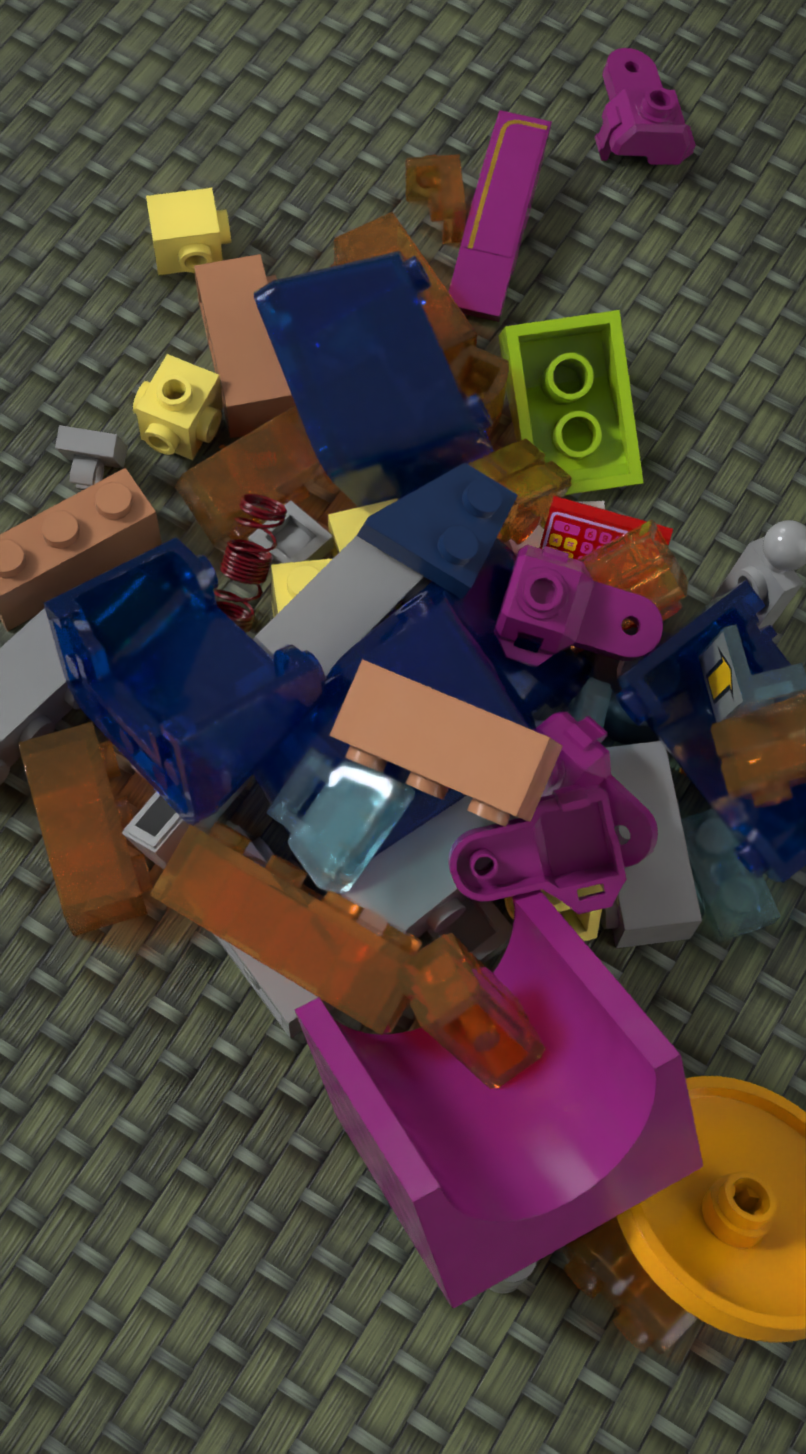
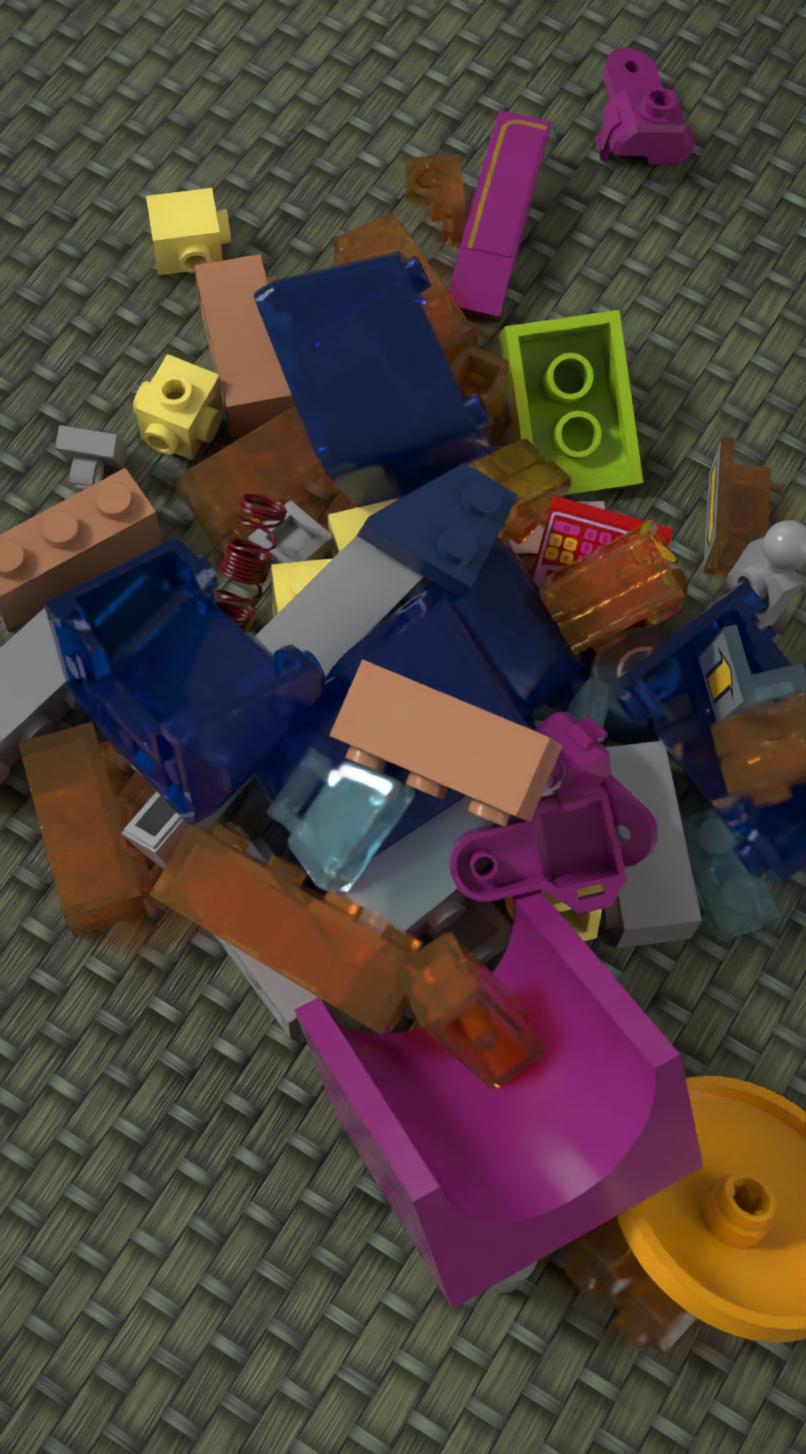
magenta piece [494,545,663,668] -> none
none -> clear orange panel [703,437,771,576]

